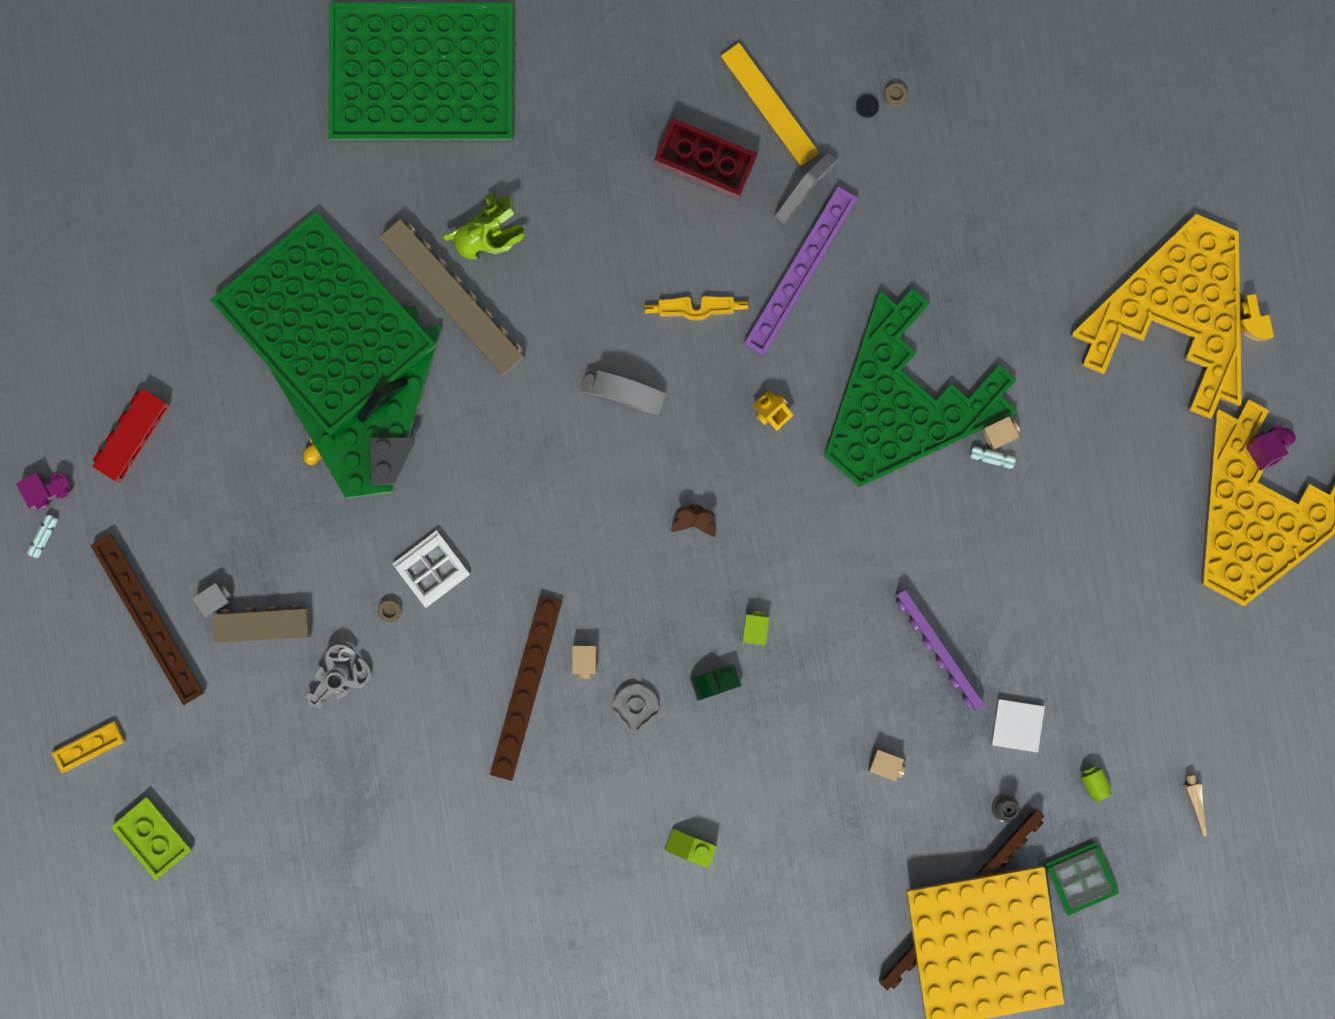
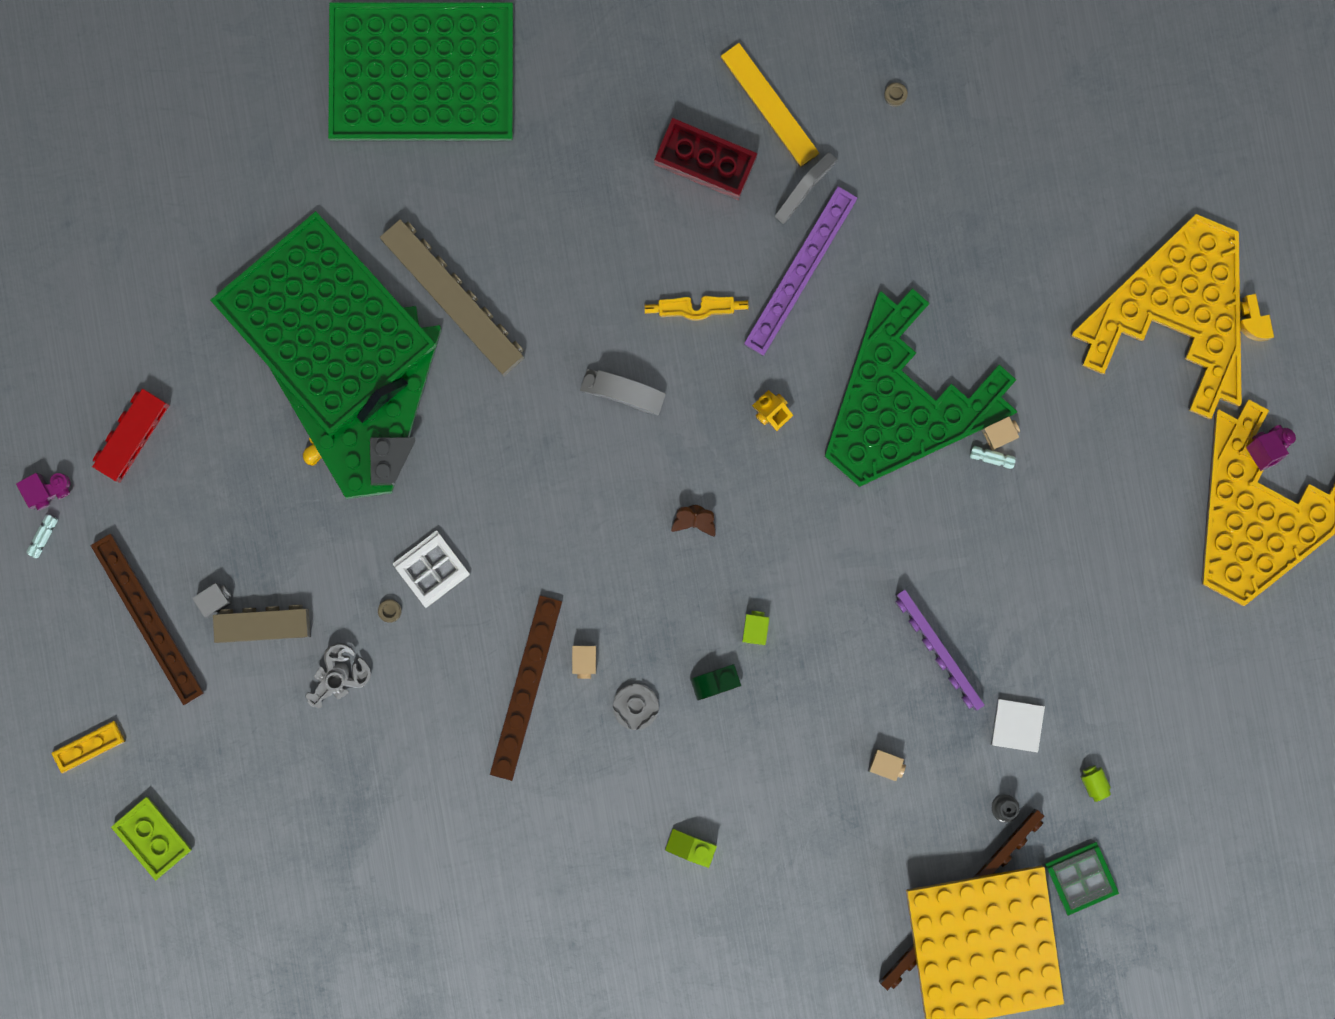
lime helmet [442,192,525,260] -> none
black piece [856,95,879,118] -> none
tan piece [1183,774,1207,837] -> none

